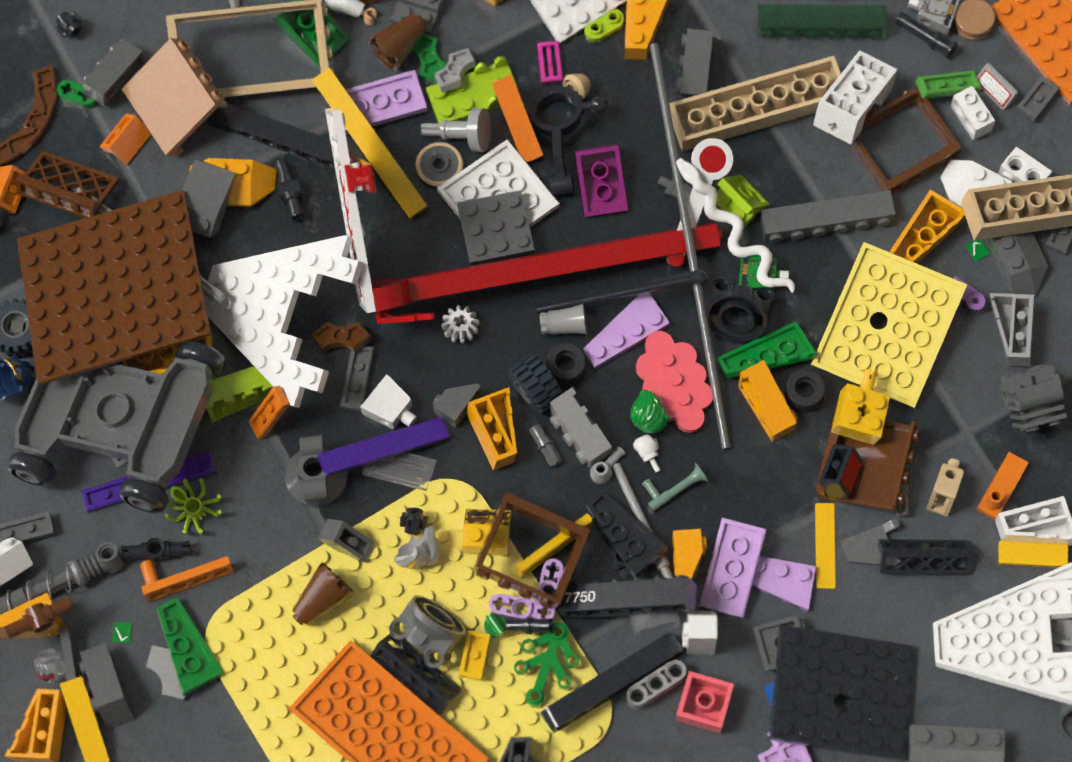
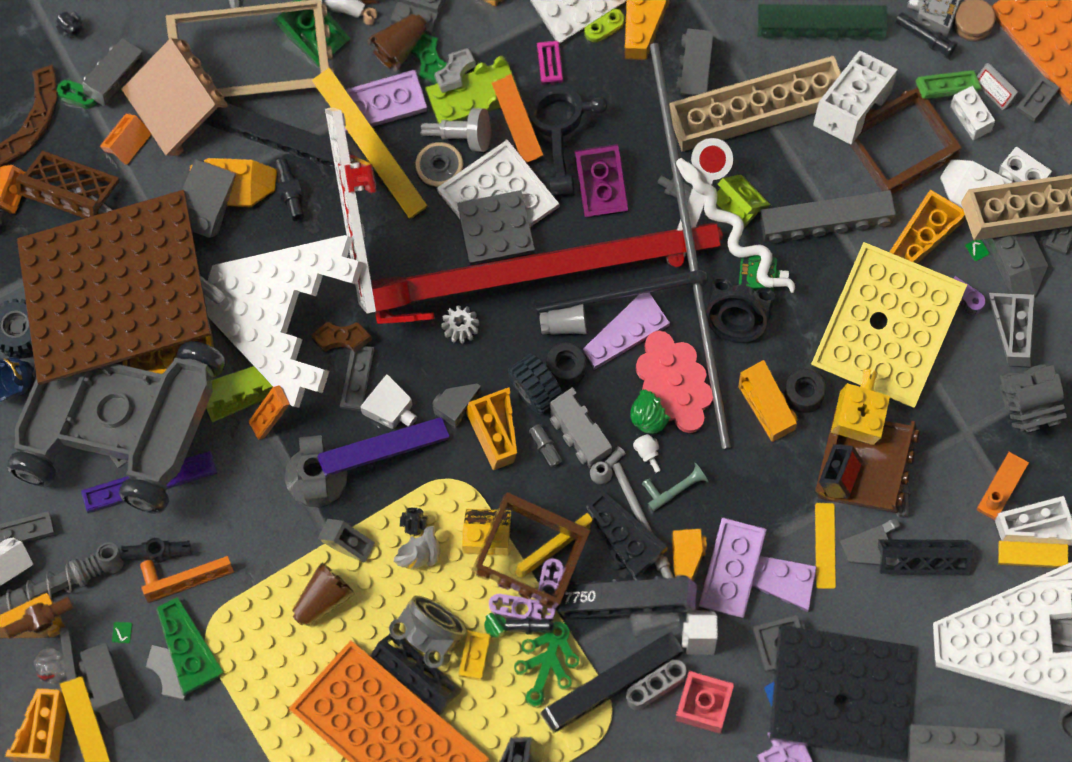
lime animal [165,478,222,535] -> none
clear piece [362,452,437,491] -> none
tan cone [563,73,591,101] -> none
green wing [717,321,817,379] -> none
tan torso [926,459,964,517] -> none

